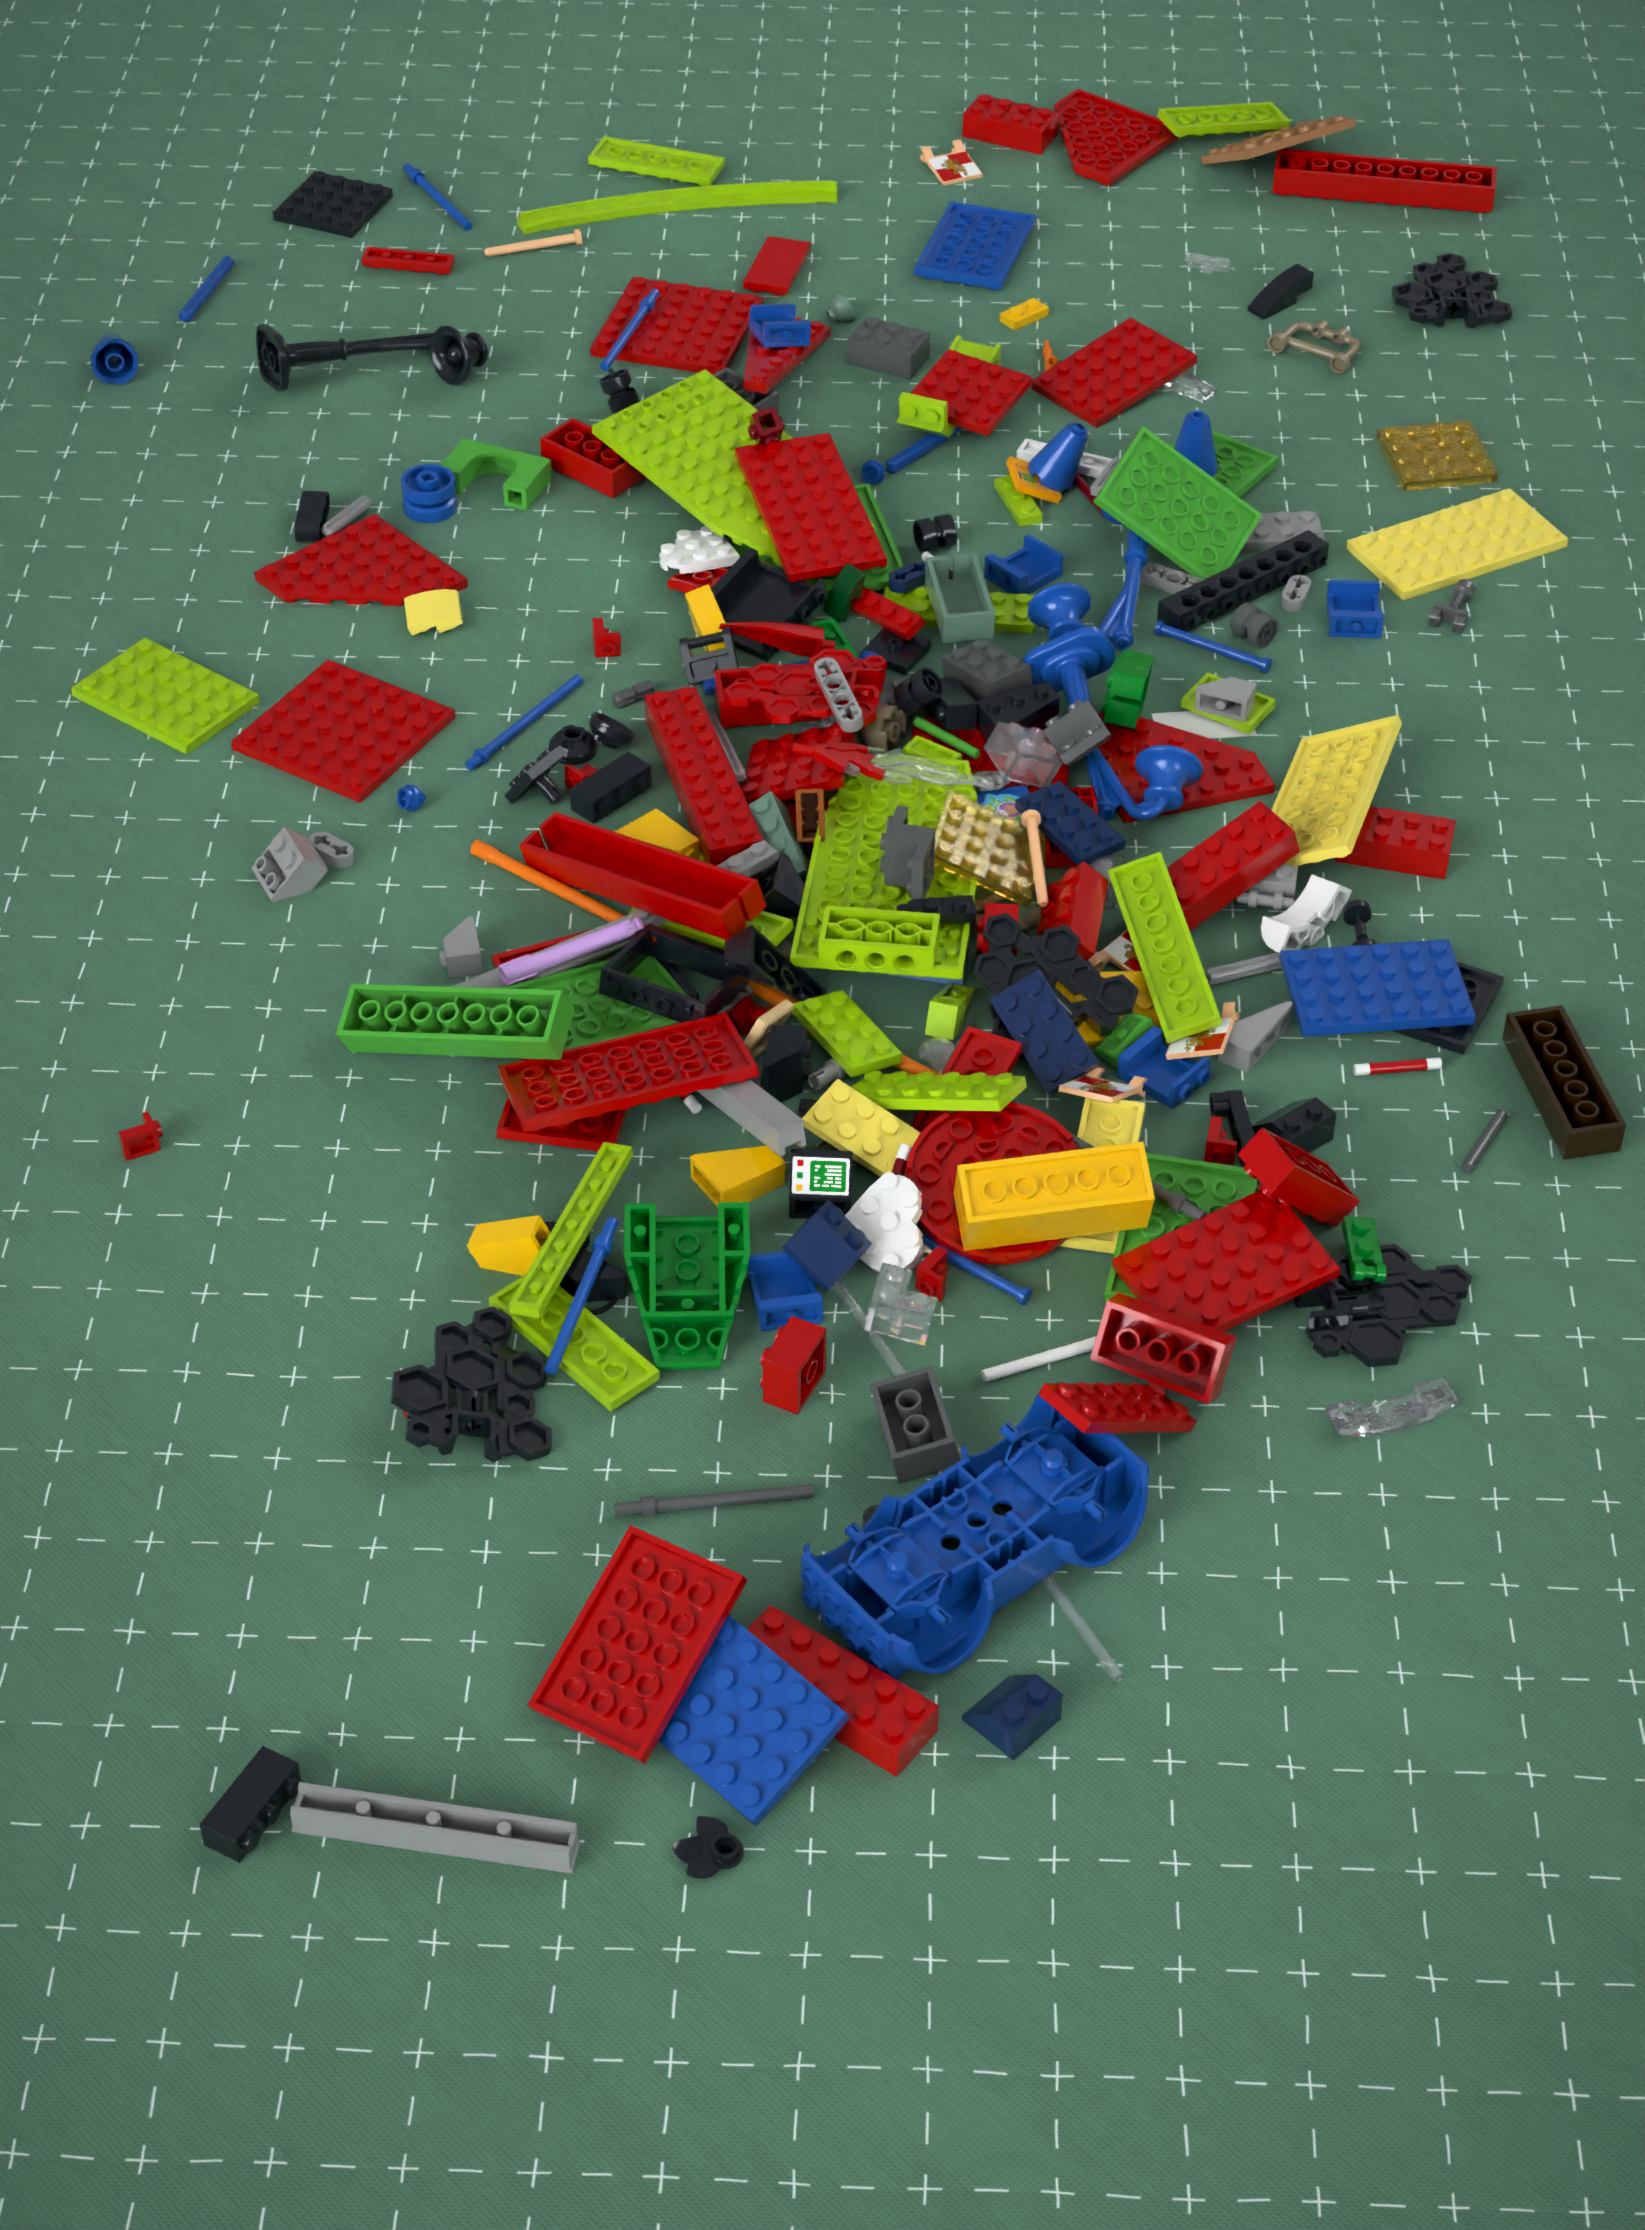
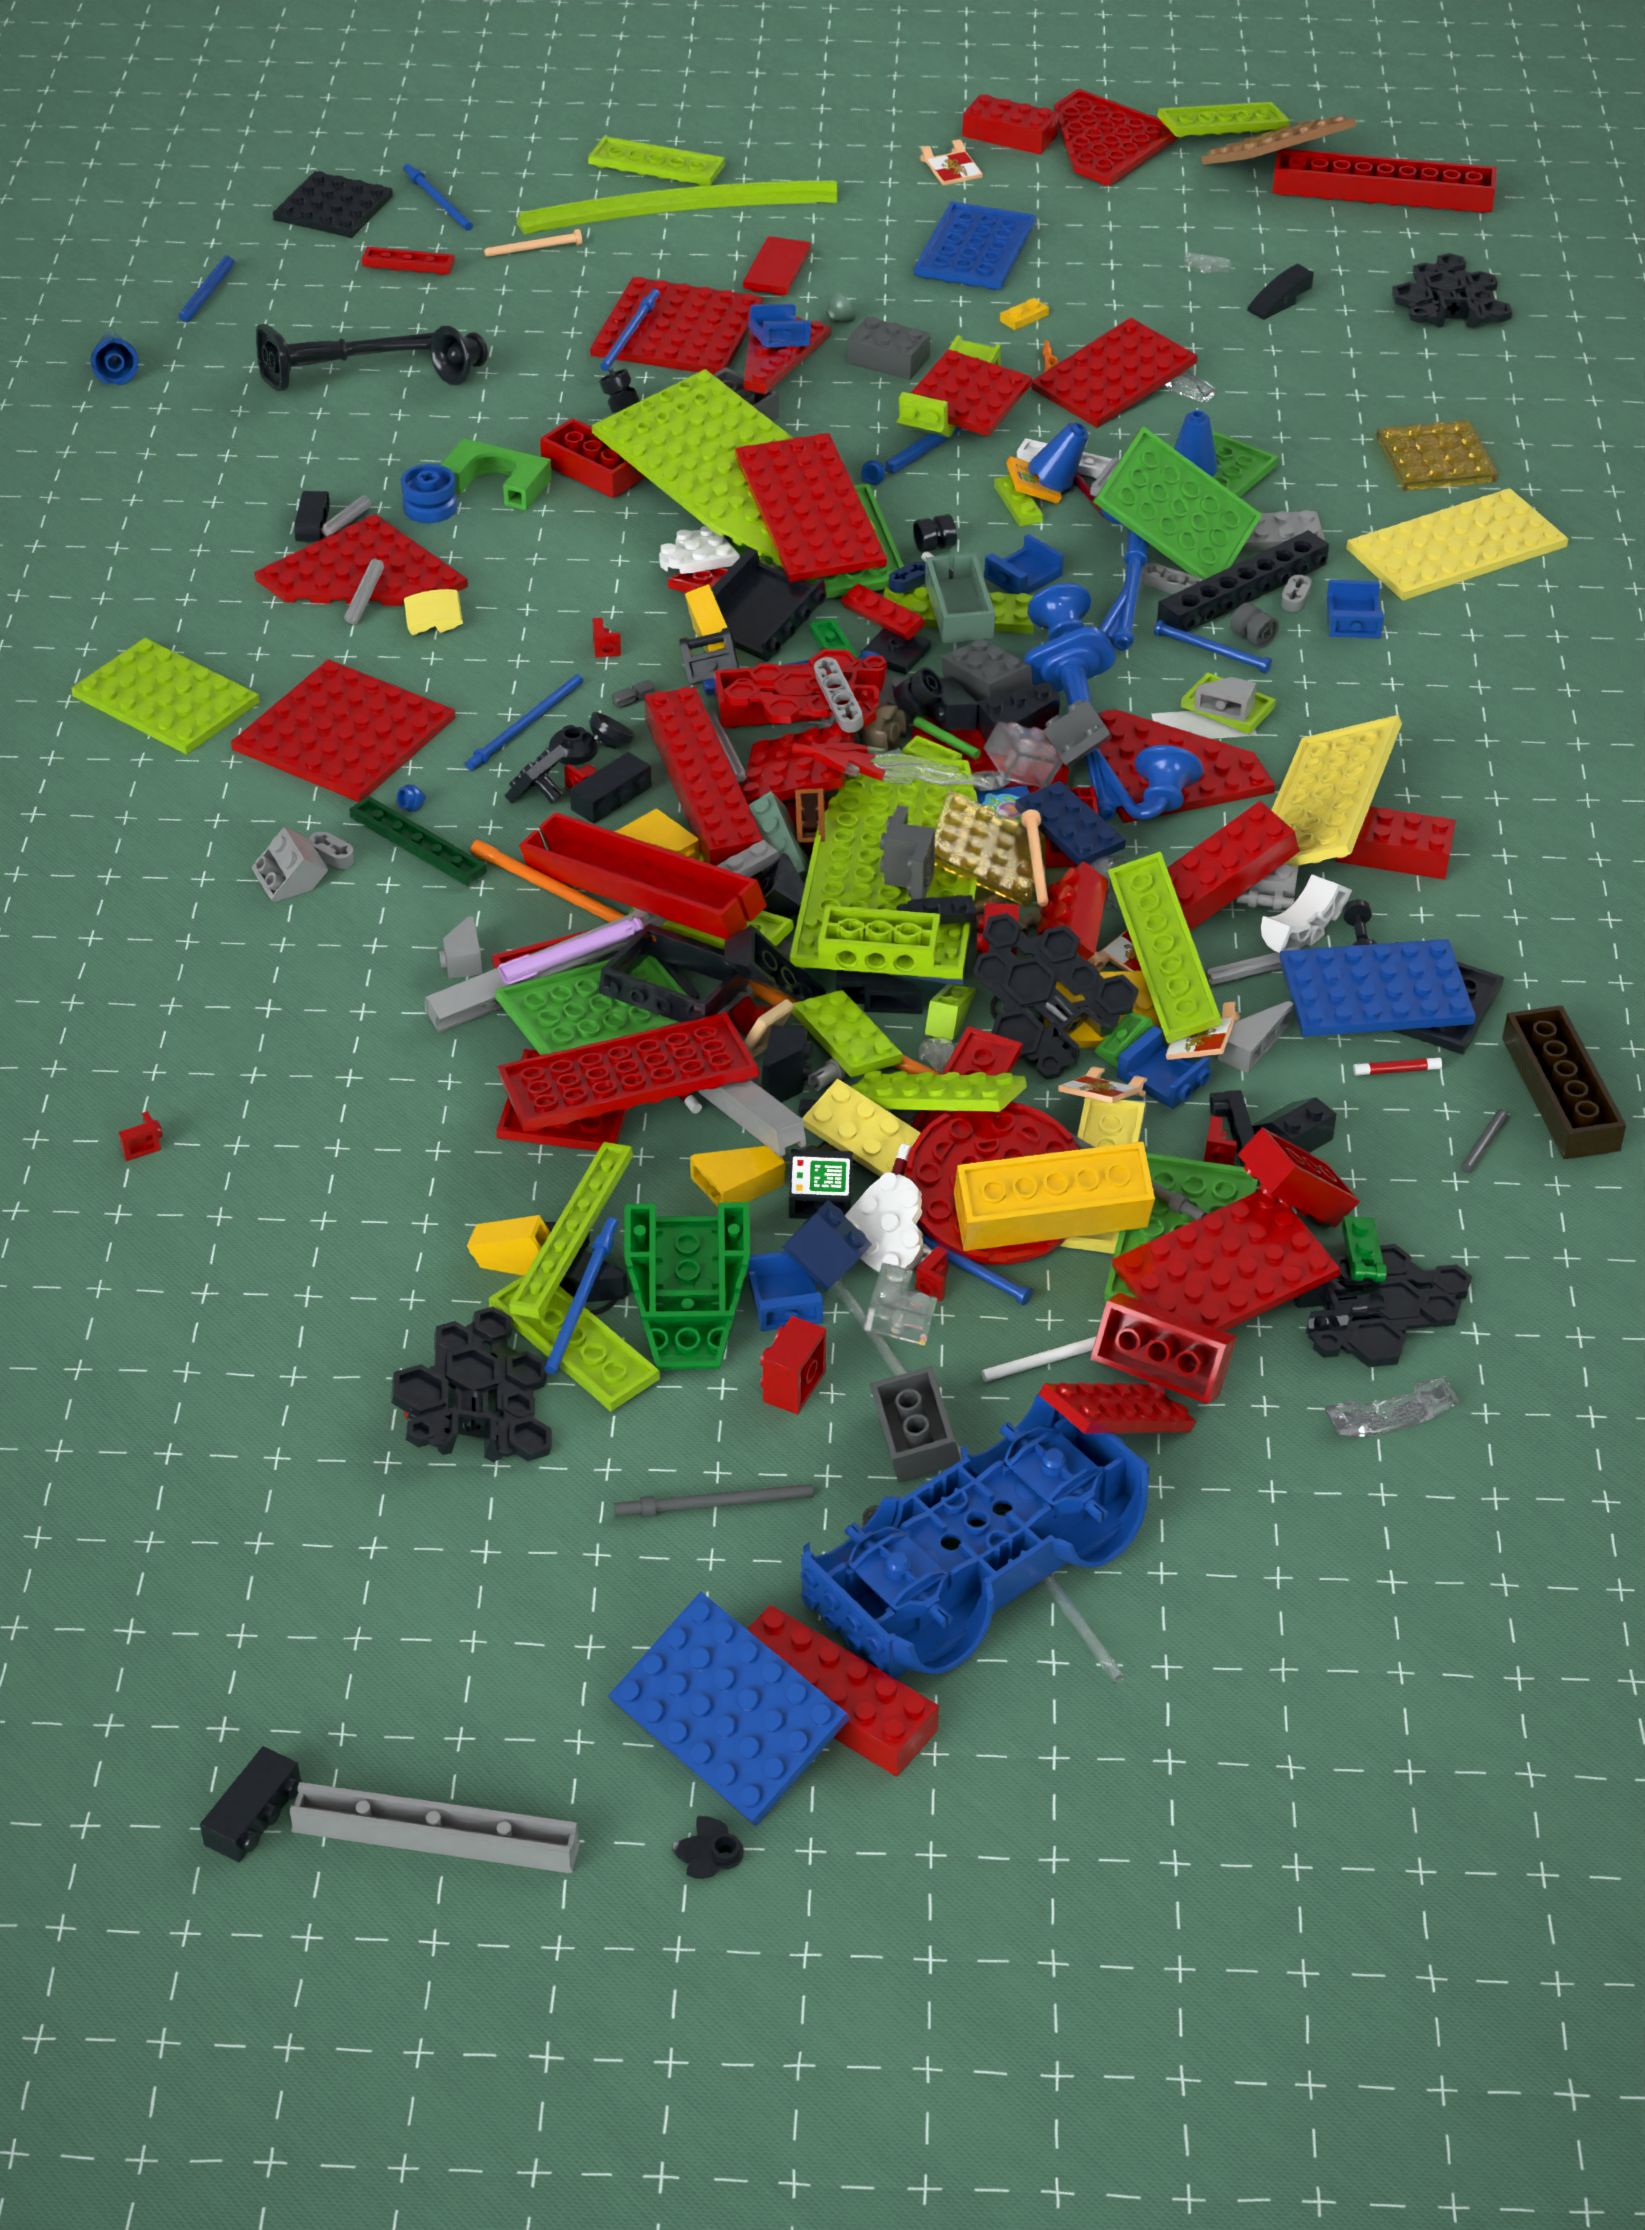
bright green brick [336,984,575,1060] -> none
red plate [527,1525,747,1765] -> none
red piece [719,622,835,658] -> none
dark red brick [747,407,785,446] -> none
dark green slope [823,563,866,623] -> none
dark blue slope [962,1674,1063,1760] -> none
dark blue plate [989,969,1100,1096] -> none
green piece [1100,649,1155,728] -> none
dark tan bar [1267,320,1361,374] -> none
dark grey bar [1428,579,1475,633] -> none
none -> light grey axle [344,559,384,625]
none -> dark green plate [349,796,487,886]
none -> black slope [836,970,923,1014]

